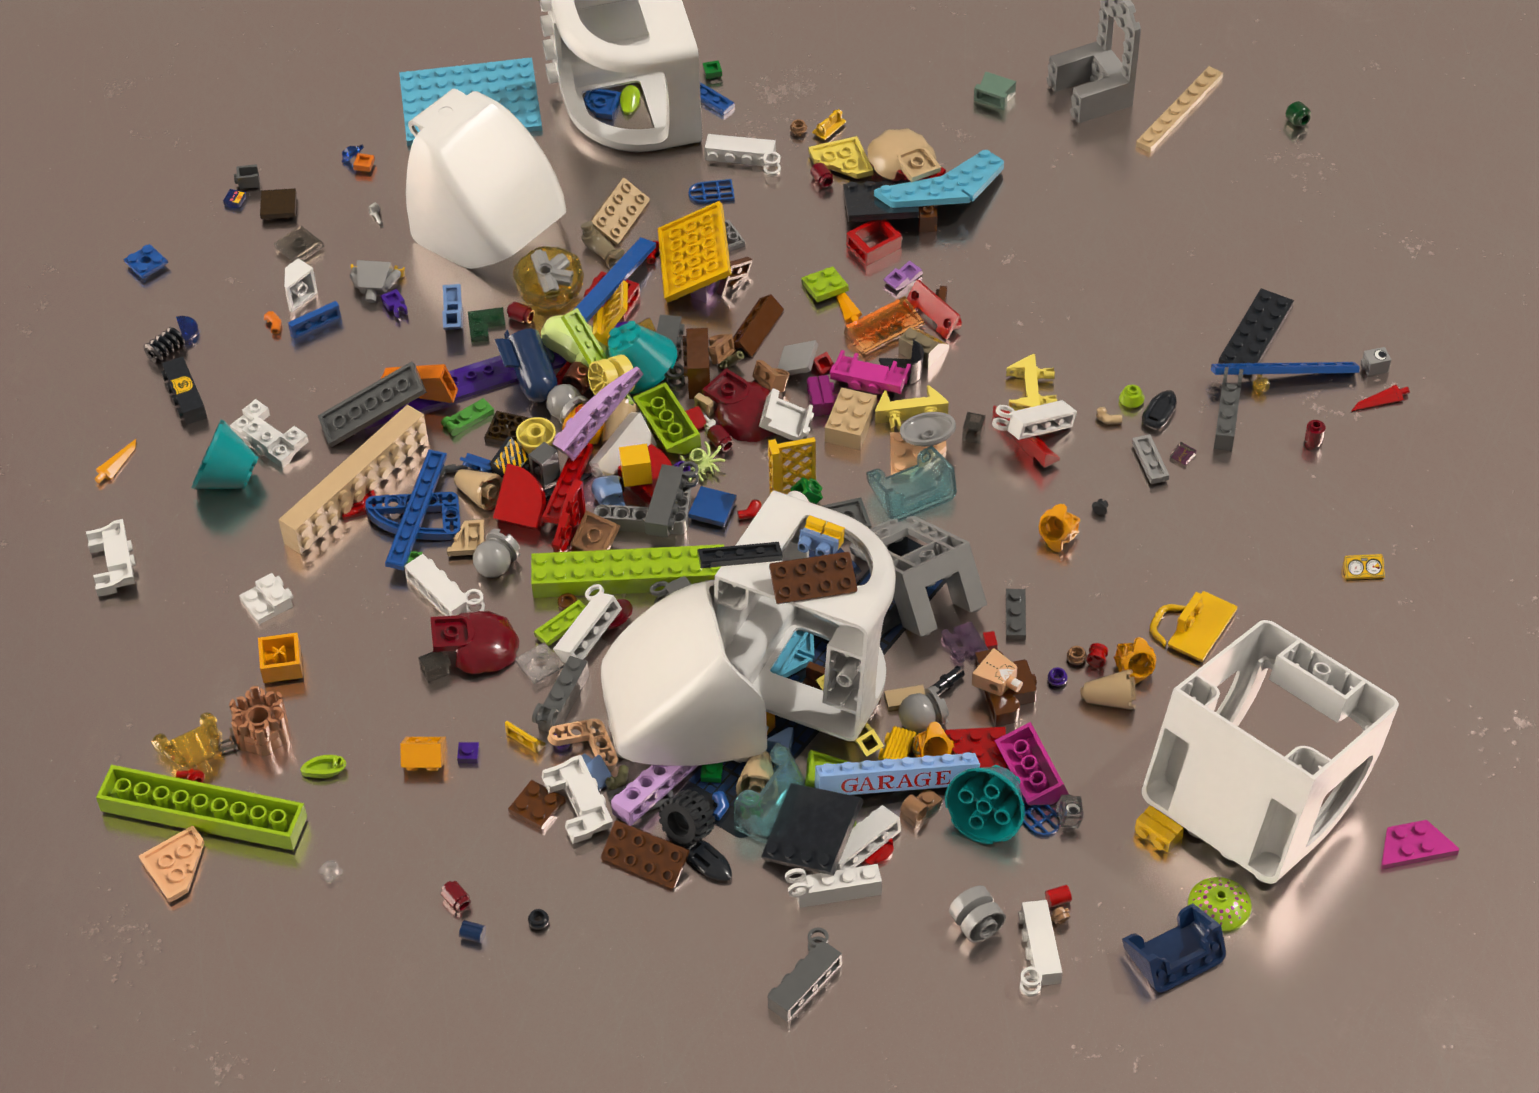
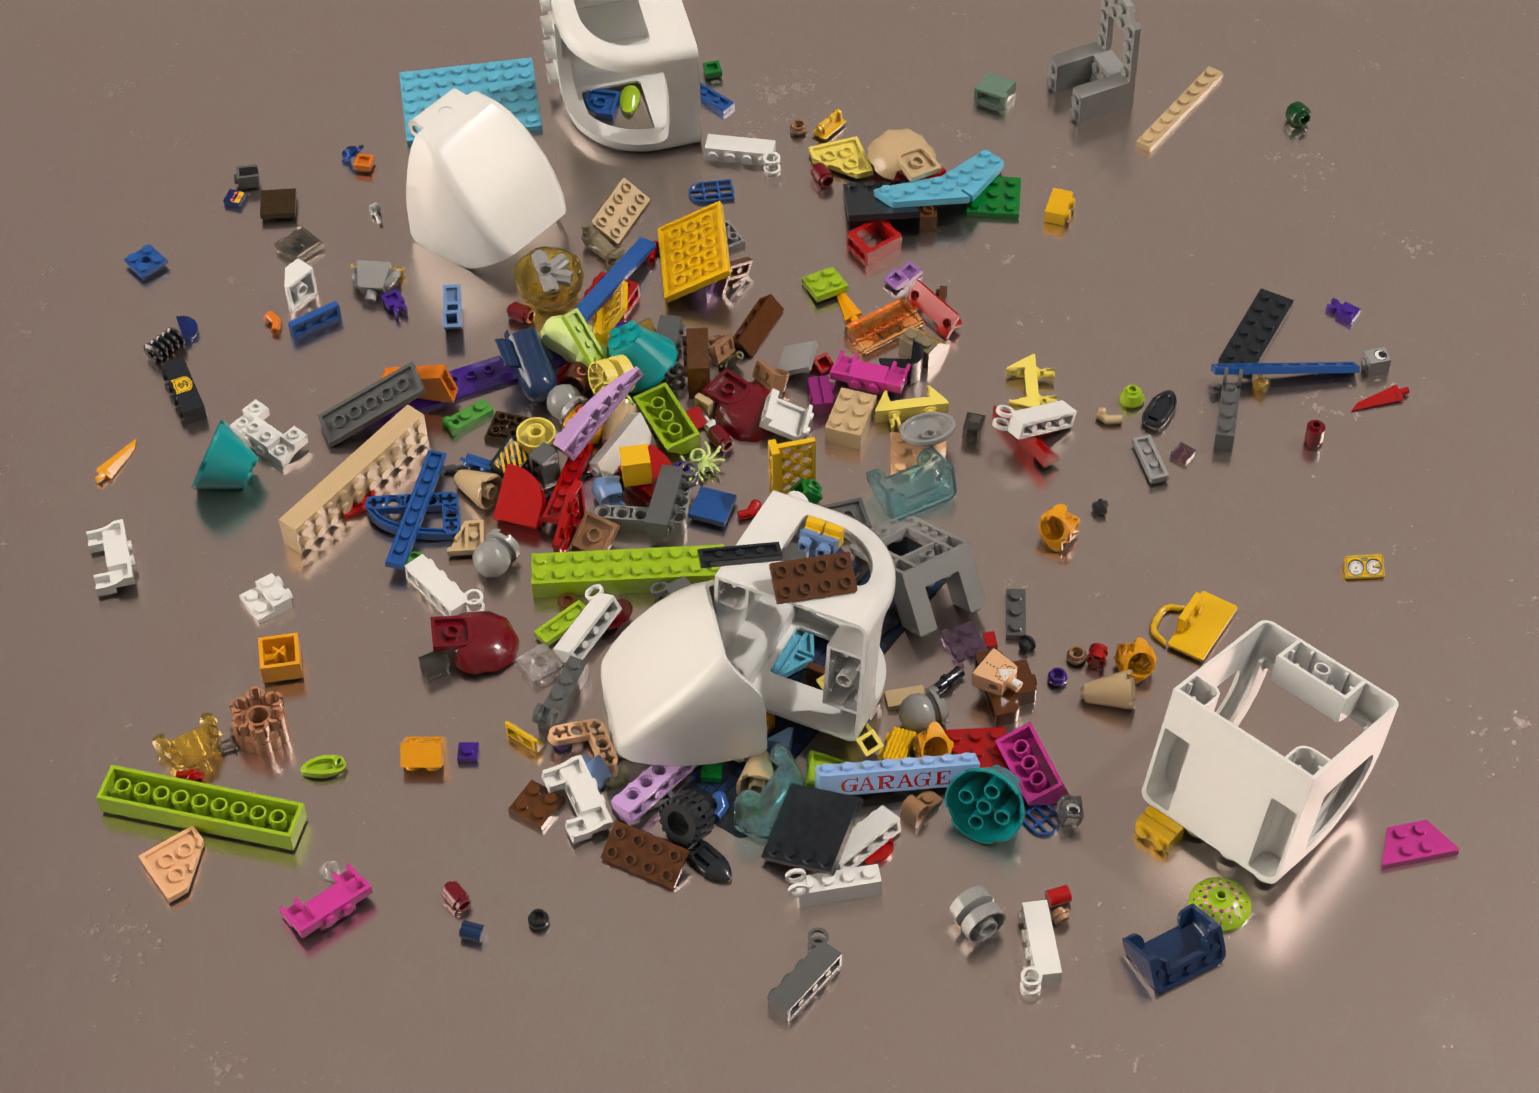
clear green plate [468,307,505,342] -> none
none -> dark pink bracket [279,863,373,938]
none -> green plate [966,176,1021,219]
none -> black piece [1019,635,1036,652]
none -> yellow brick [1044,187,1076,226]
none -> dark purple plate [1326,298,1361,324]

